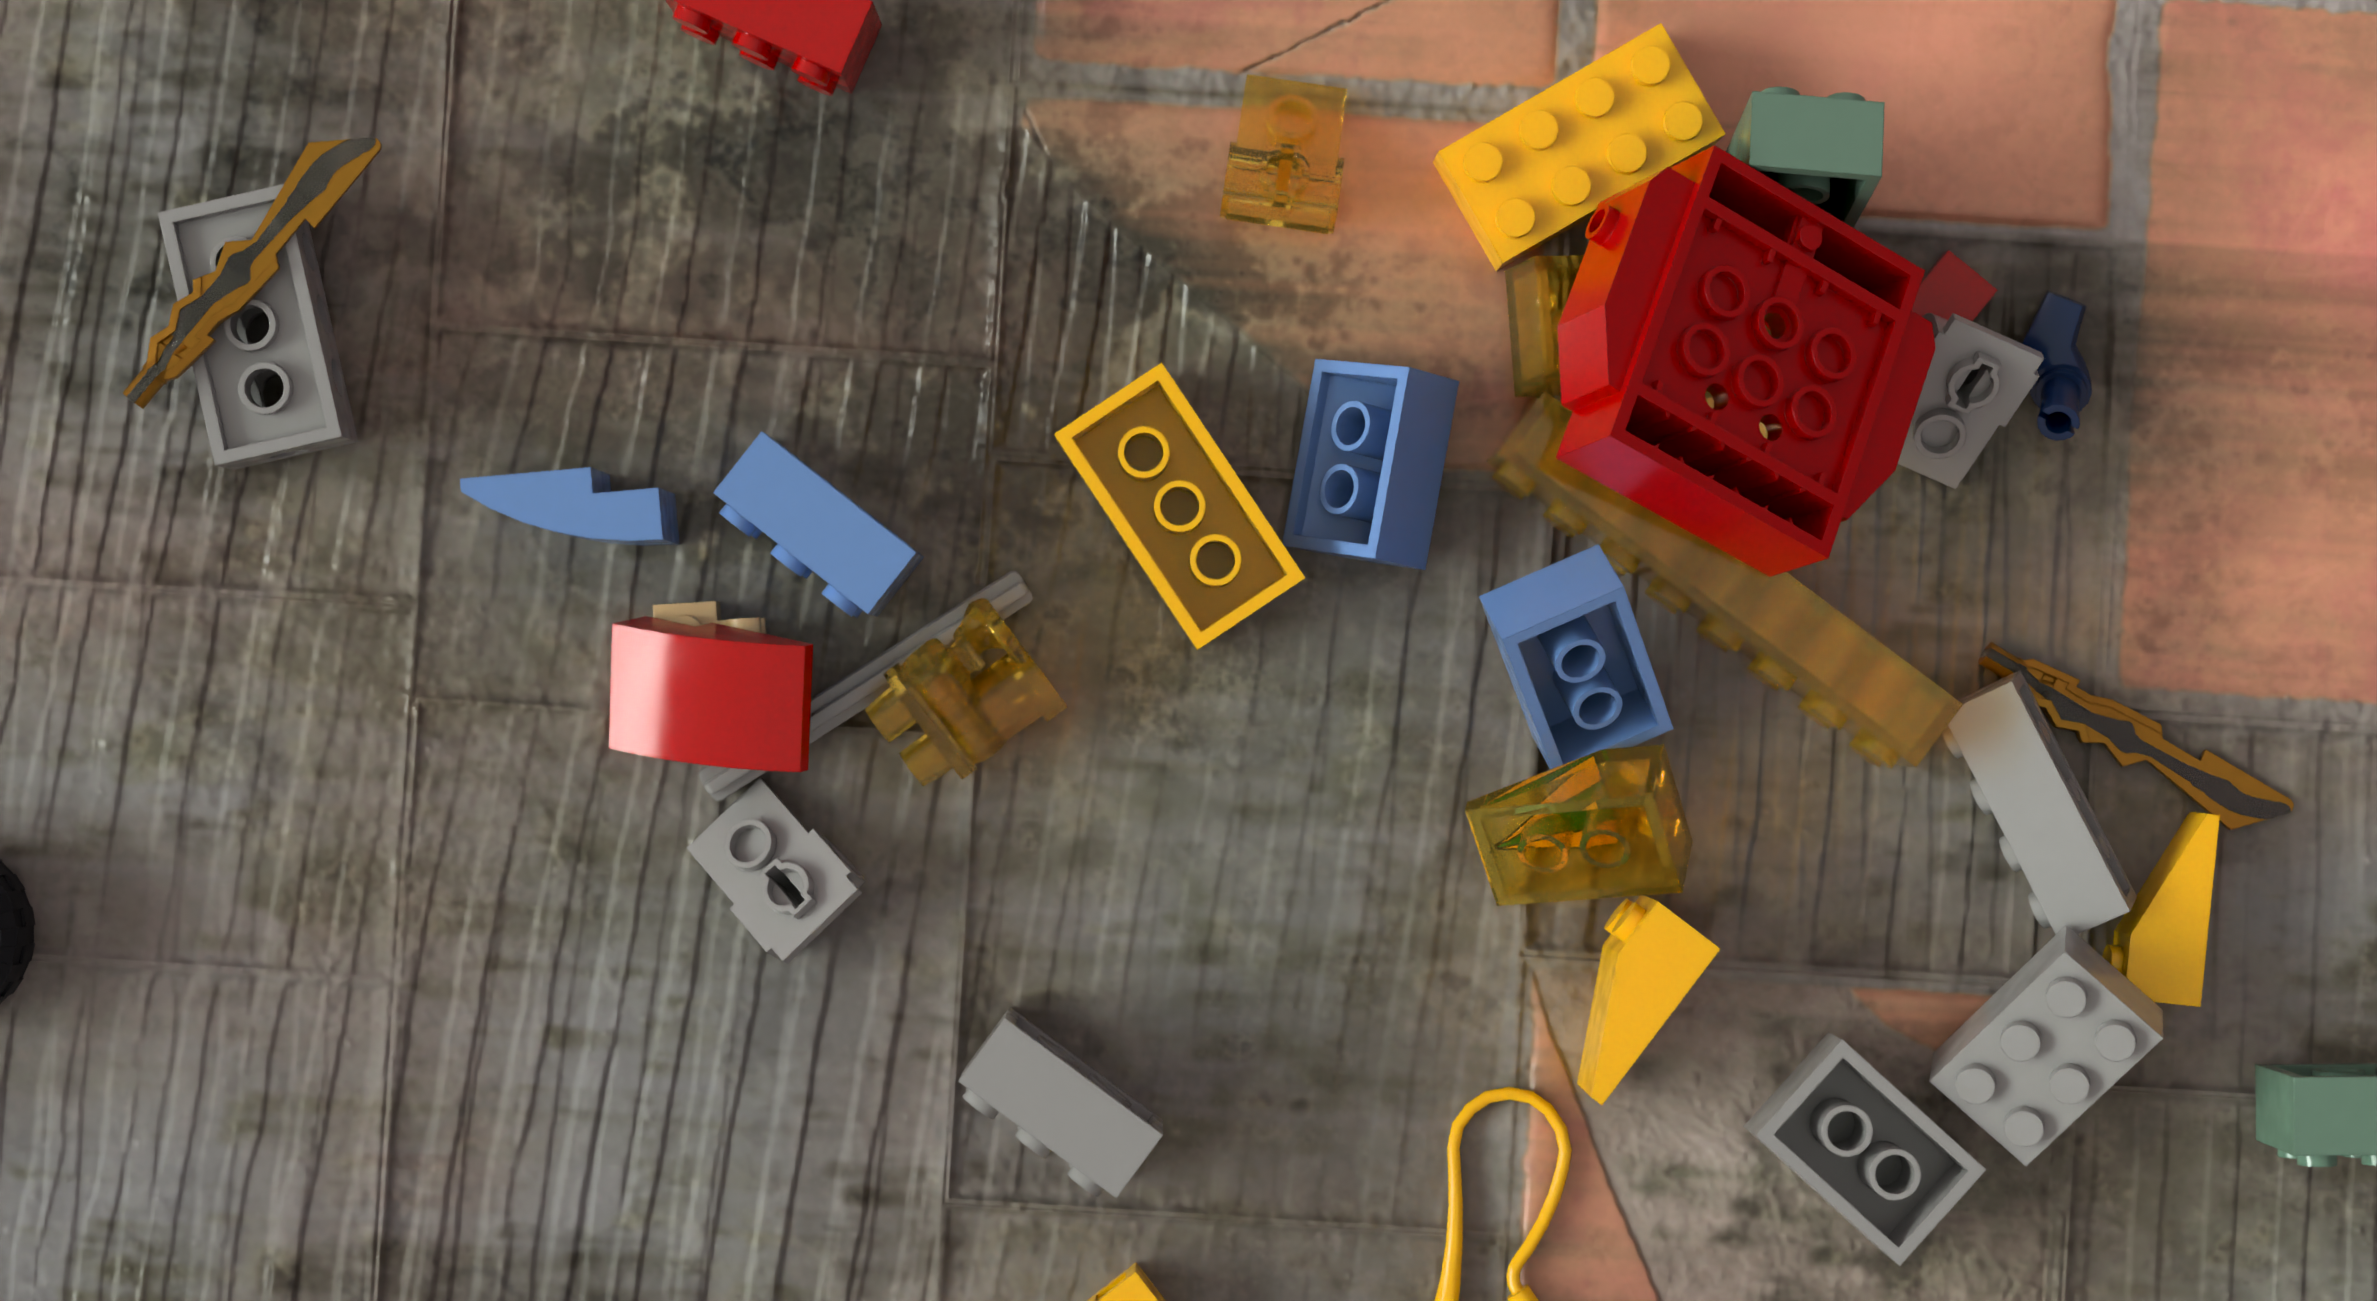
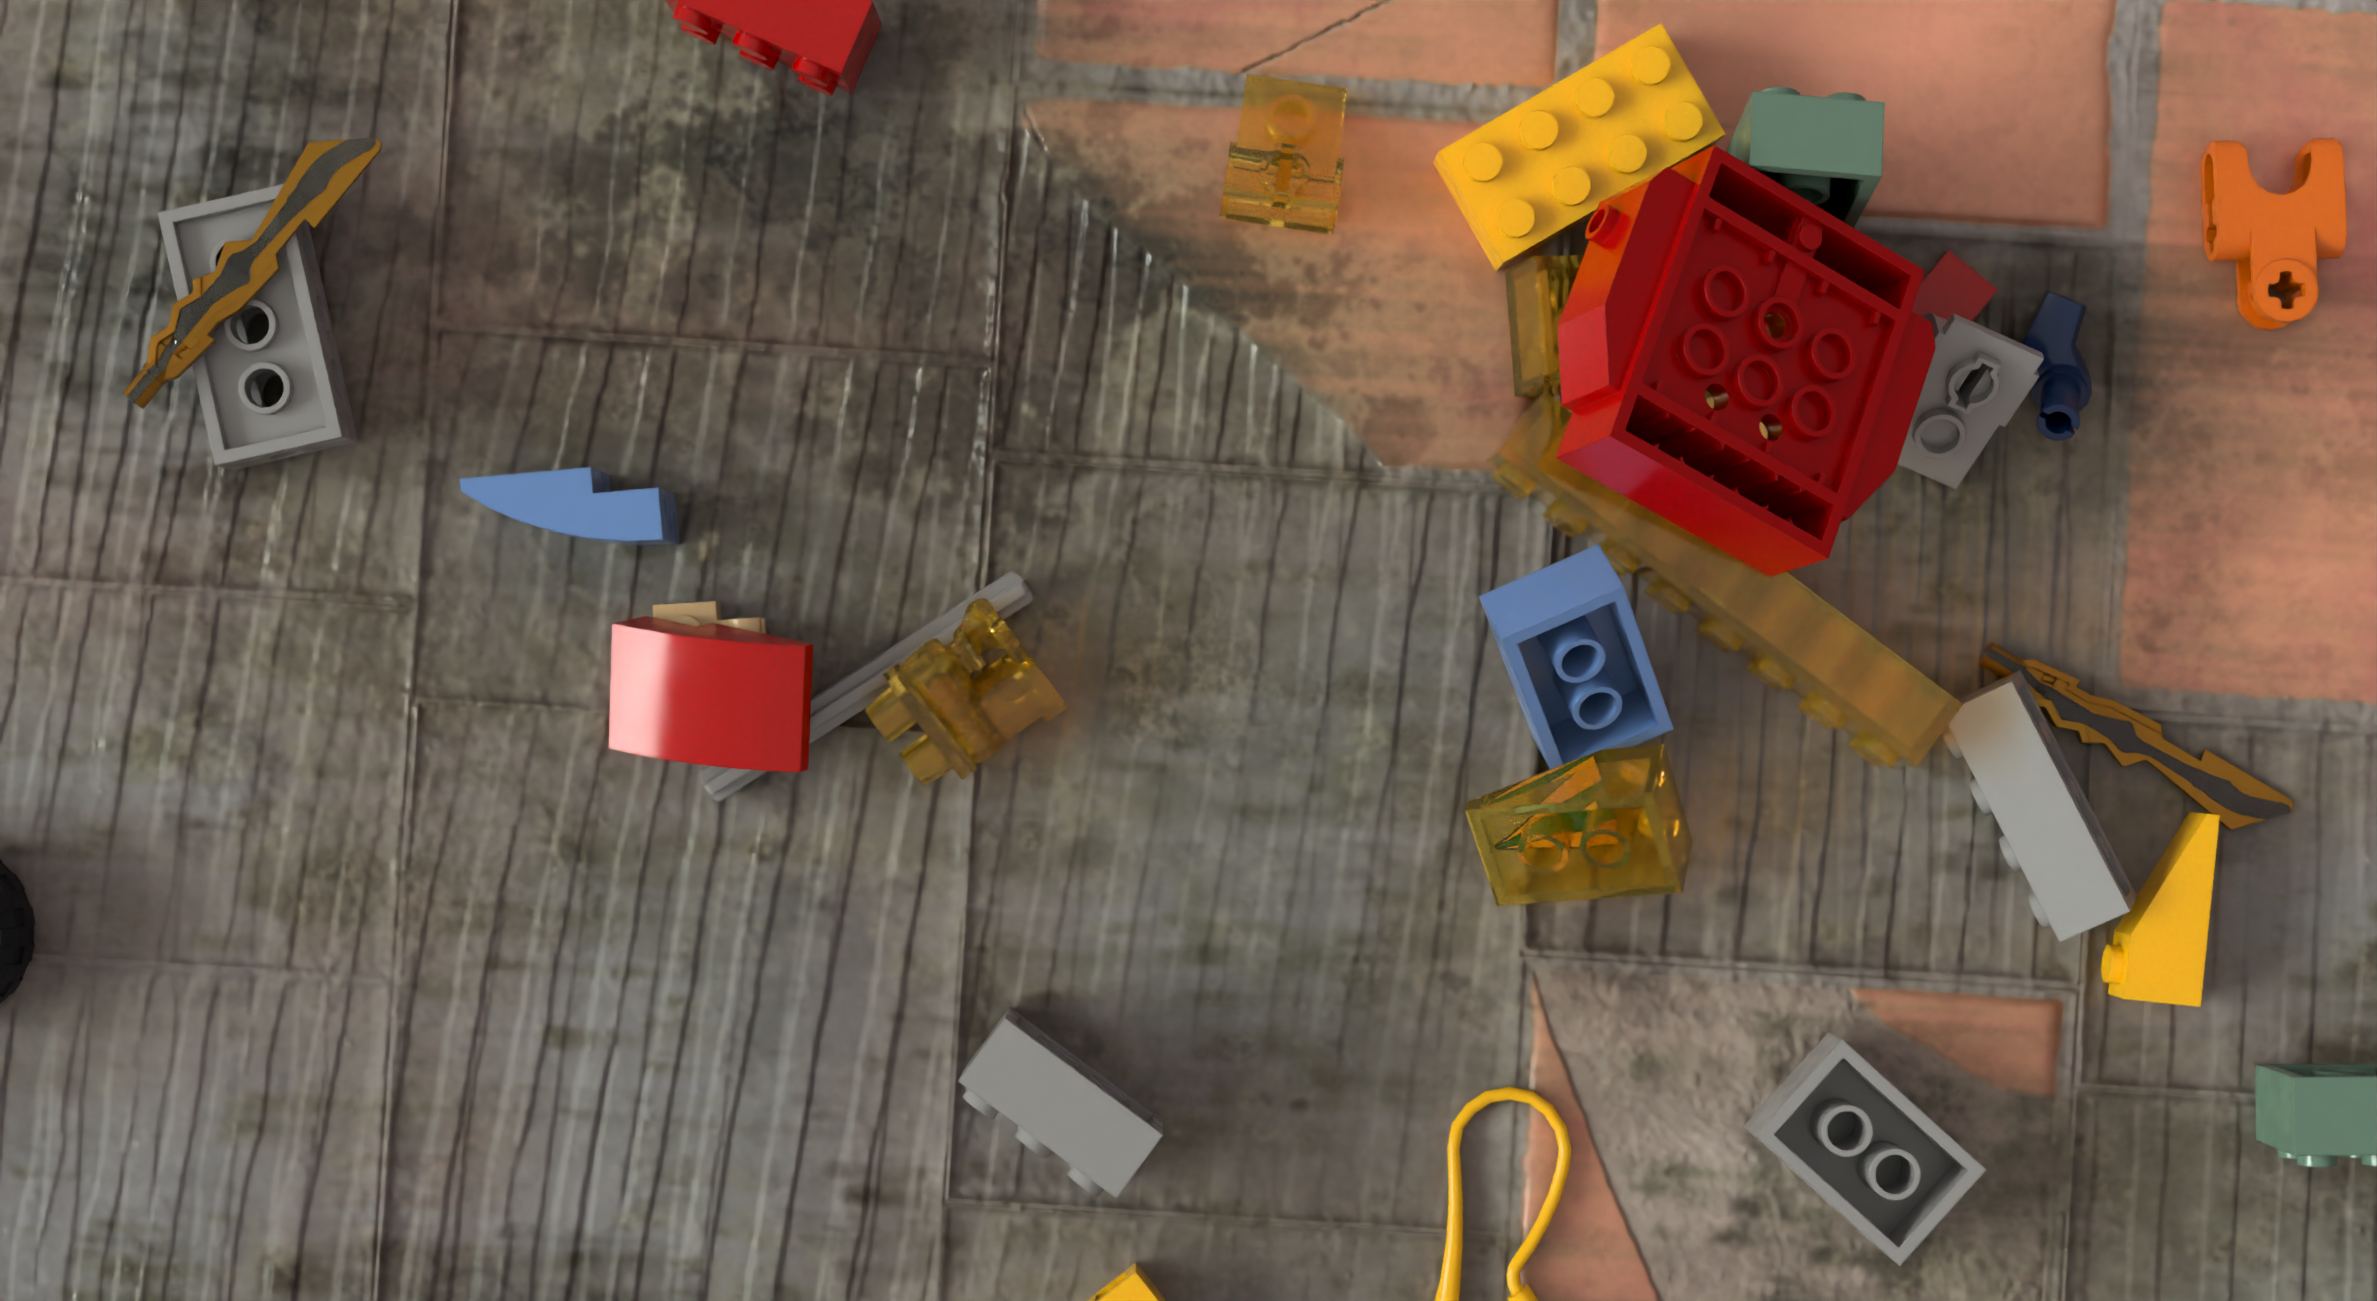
light grey piece [687,778,866,964] -> none
medium blue brick [713,431,924,618] -> none
yellow brick [1054,362,1305,650] -> none
medium blue slope [1282,359,1459,570] -> none
yellow slope [1577,894,1720,1105] -> none
light grey brick [1929,925,2163,1166] -> none
none -> orange piece [2200,138,2347,331]

